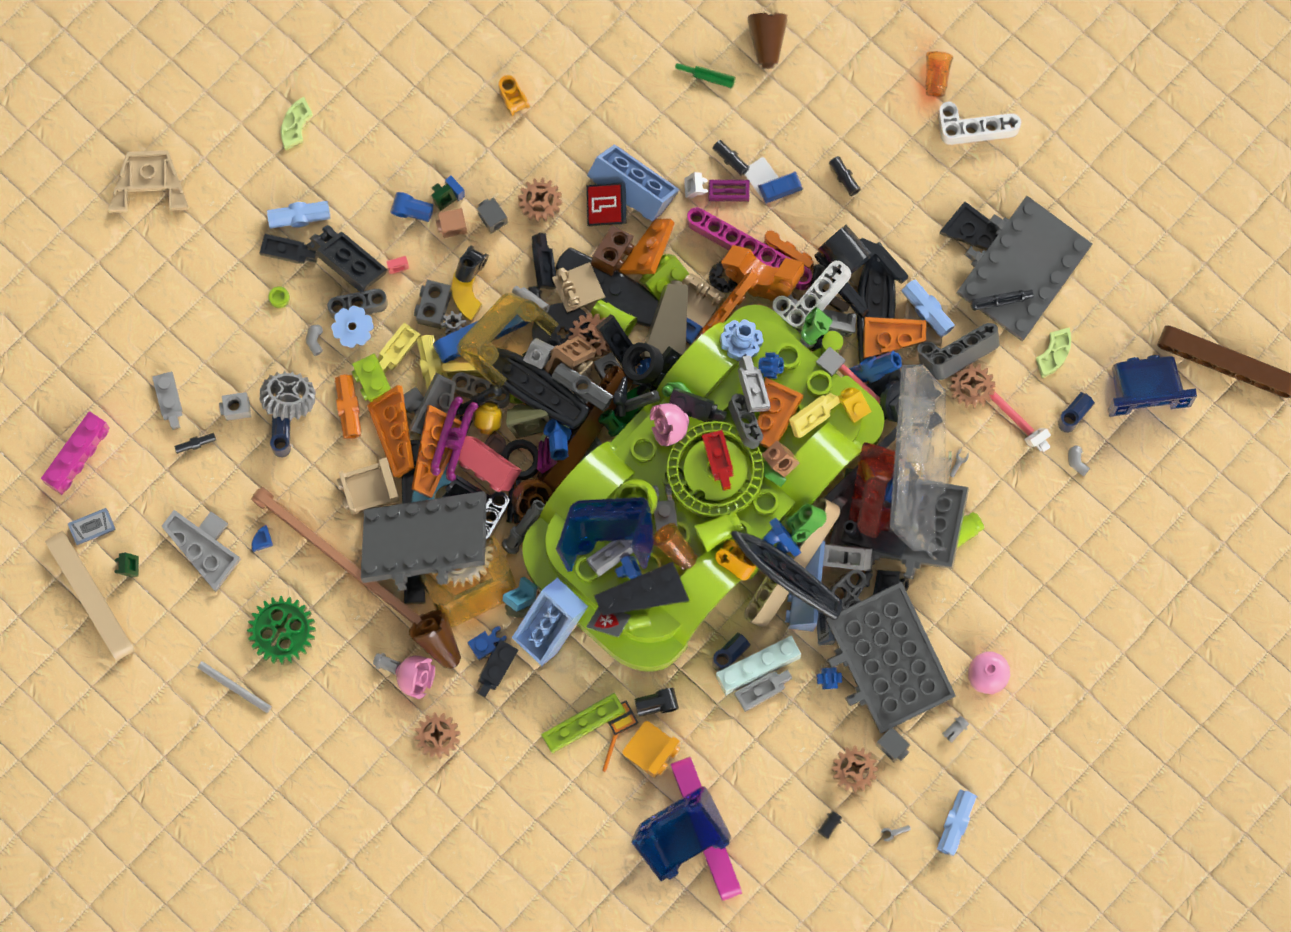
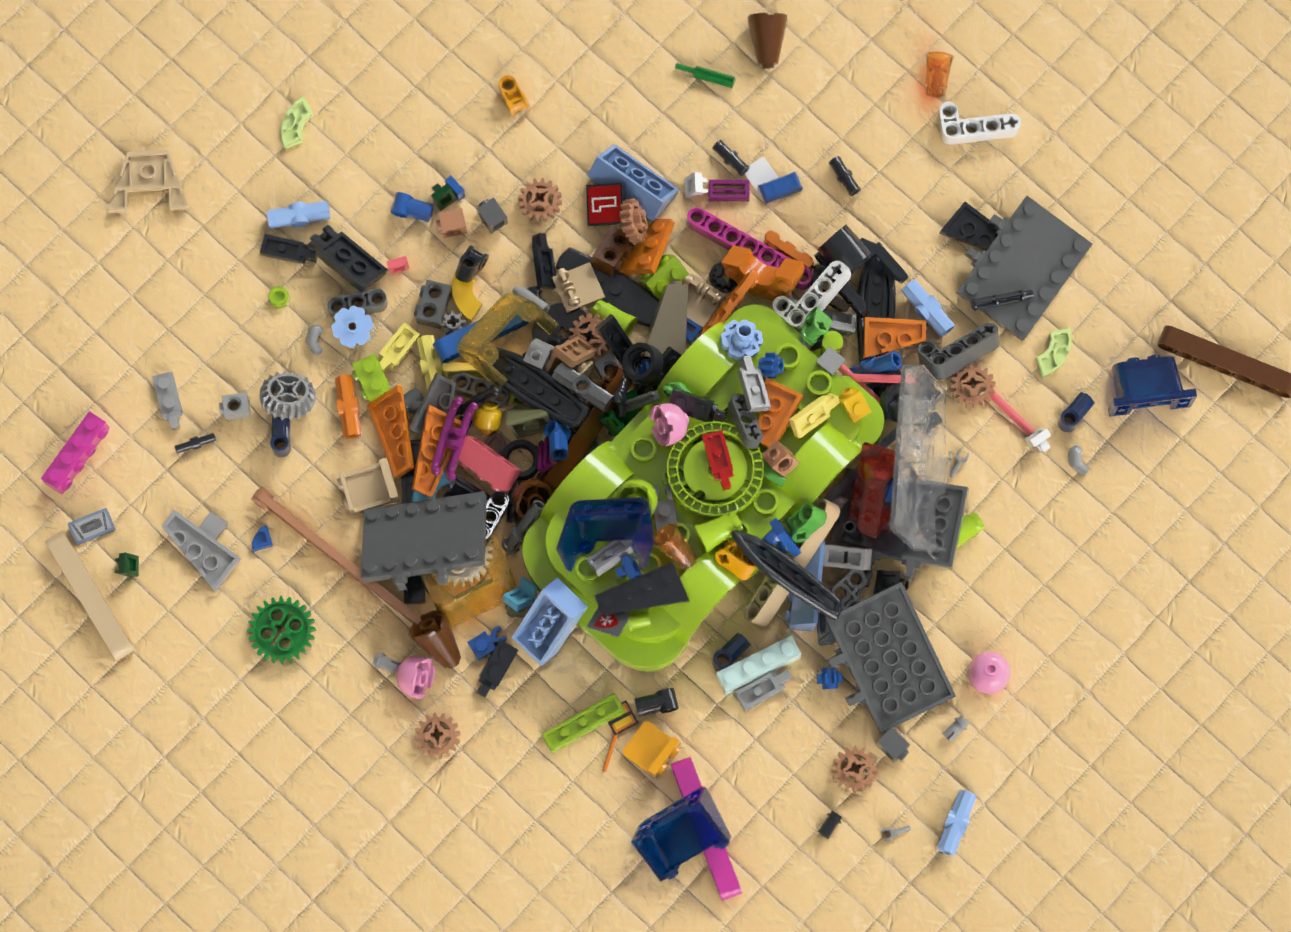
light grey bar [198,661,272,713] -> none
none -> nougat gear [619,198,648,244]
none -> coral bar [853,374,916,384]

